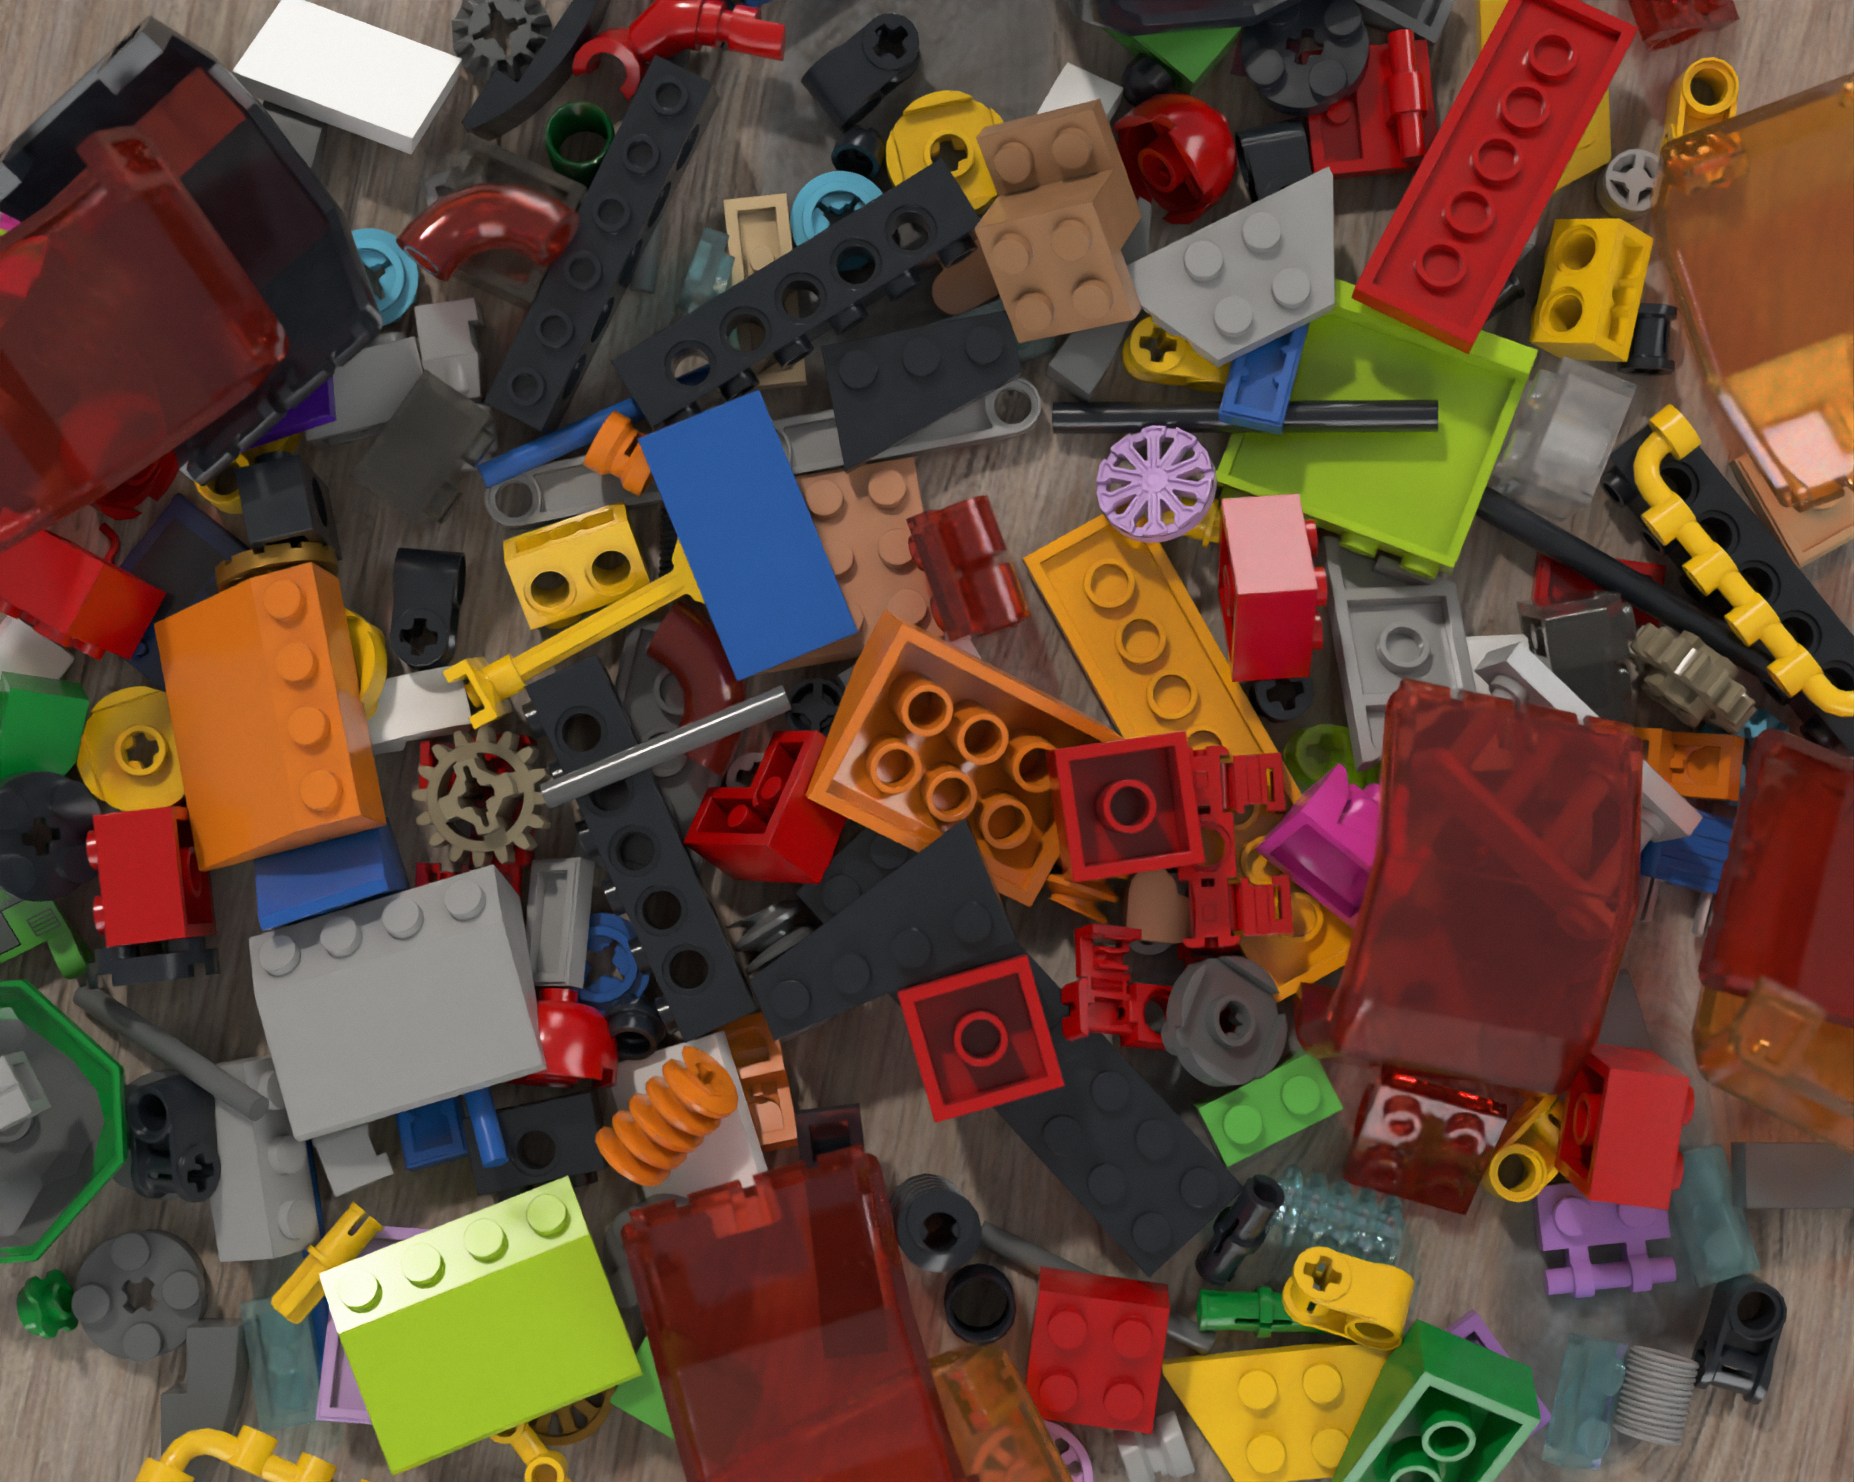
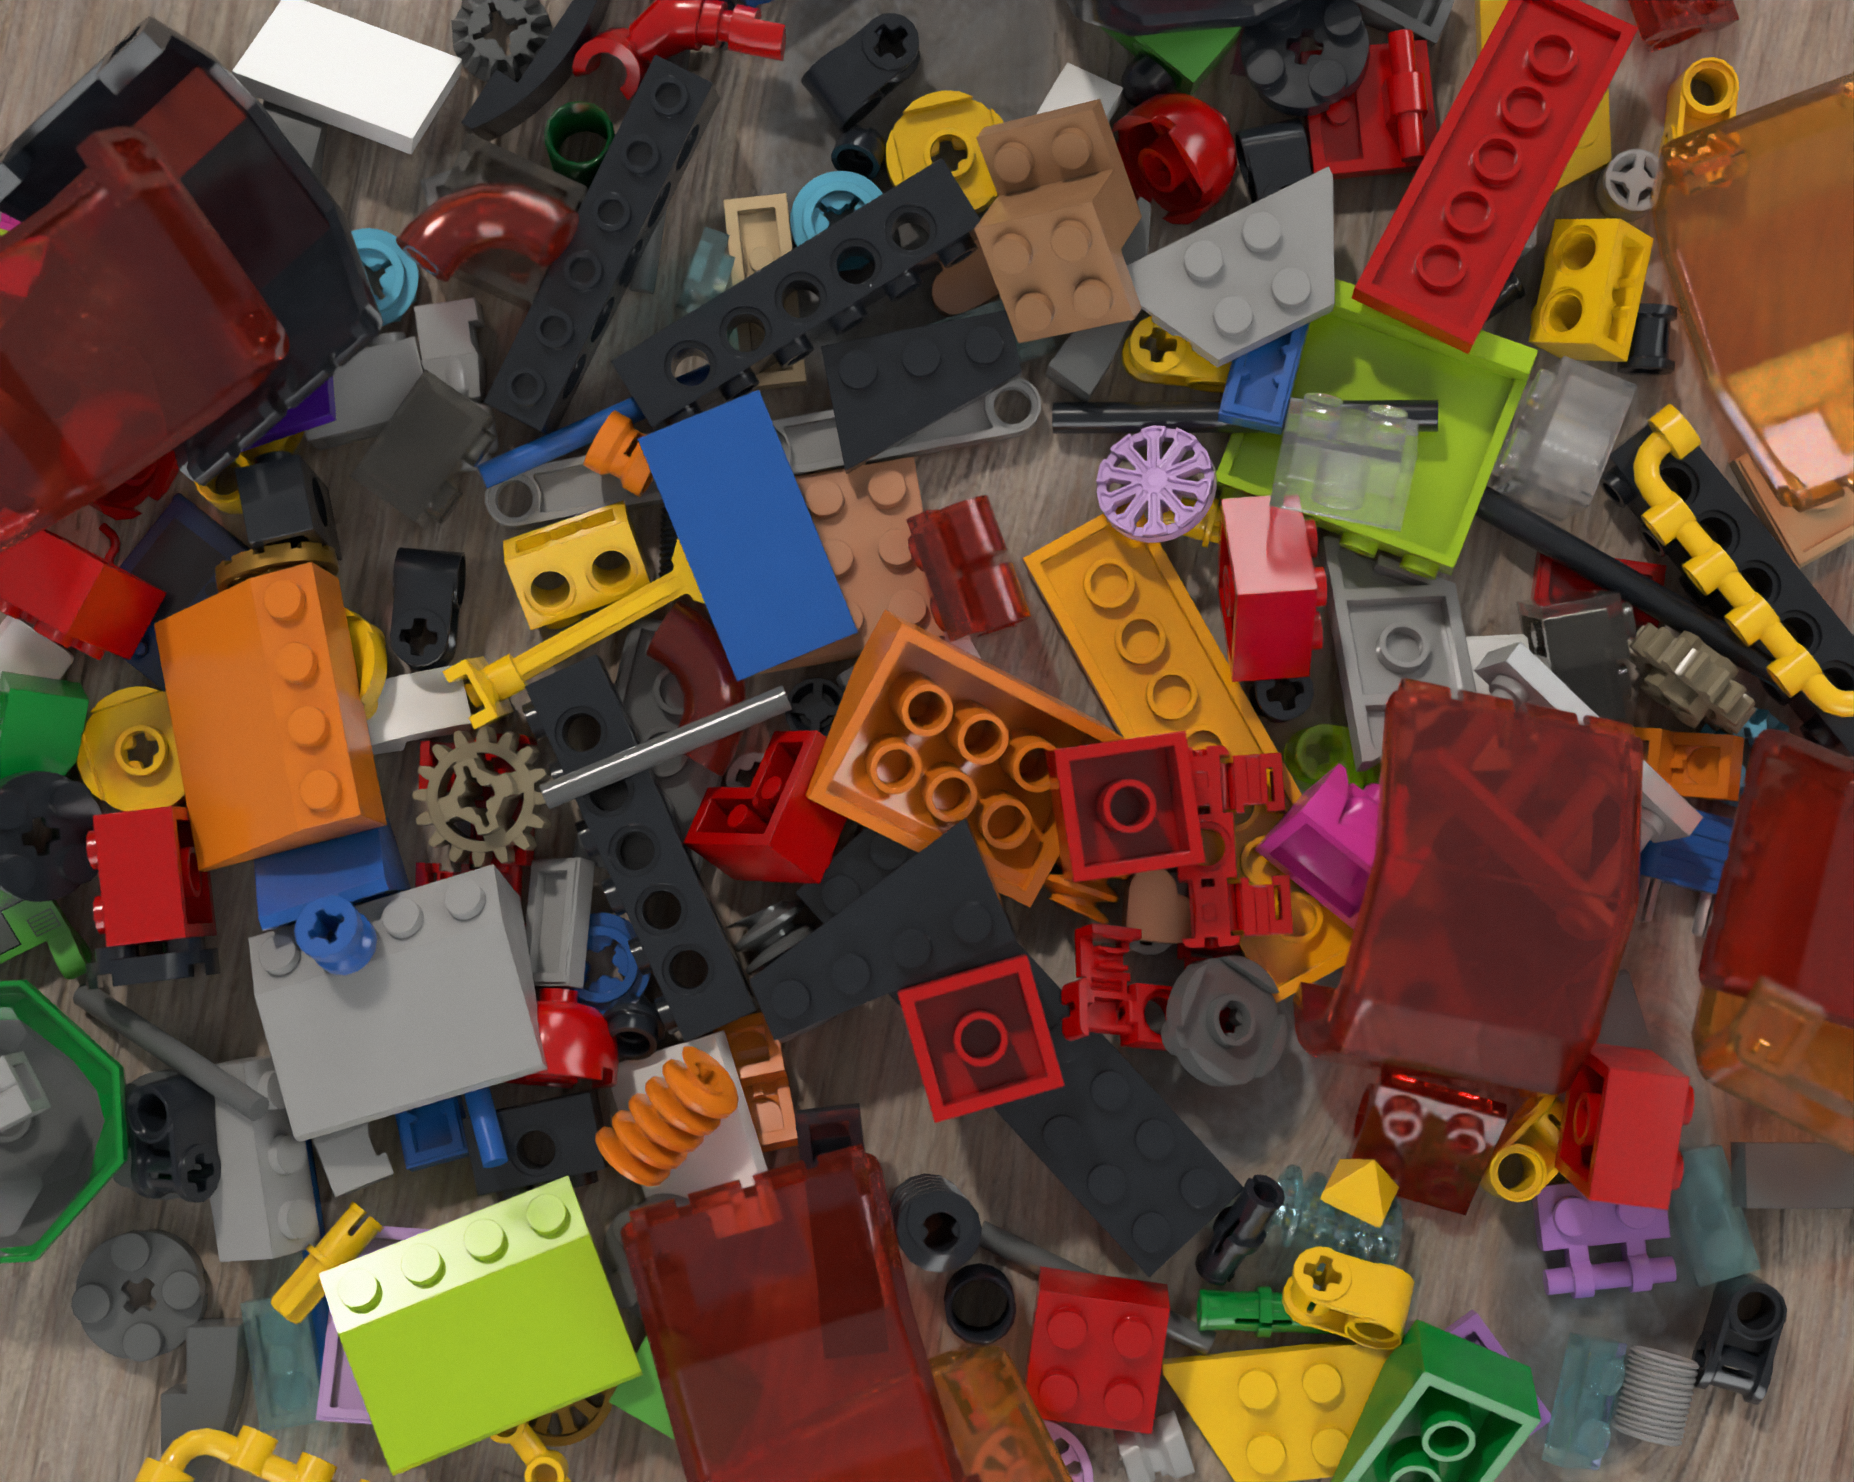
green plate [16,1269,78,1339] -> none
bright green brick [1191,1046,1344,1167] -> none
none -> blue wheel [294,895,377,975]
none -> clear brick [1269,393,1418,531]
none -> yellow slope [1320,1159,1399,1228]

